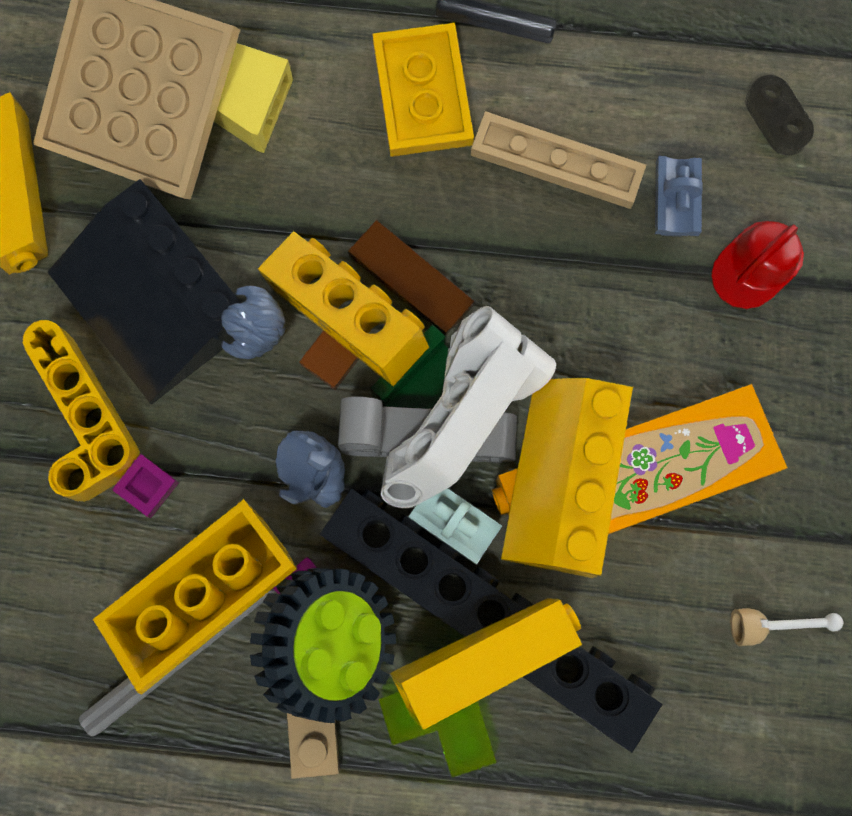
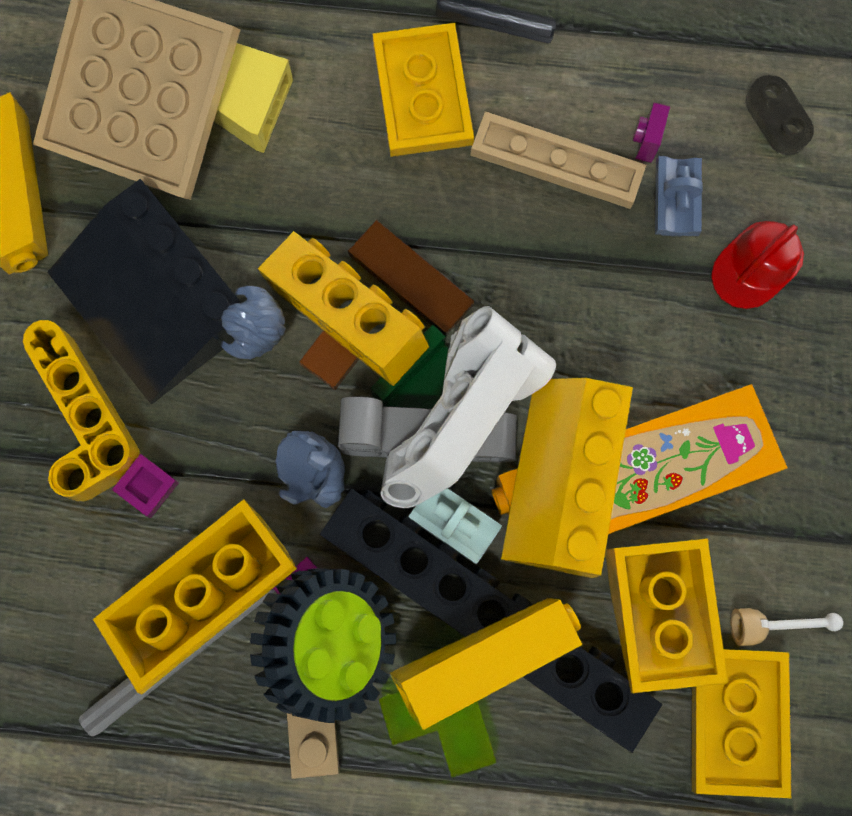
none -> yellow slope [605,539,728,693]
none -> magenta plate [632,102,670,163]
none -> yellow plate [692,649,791,798]

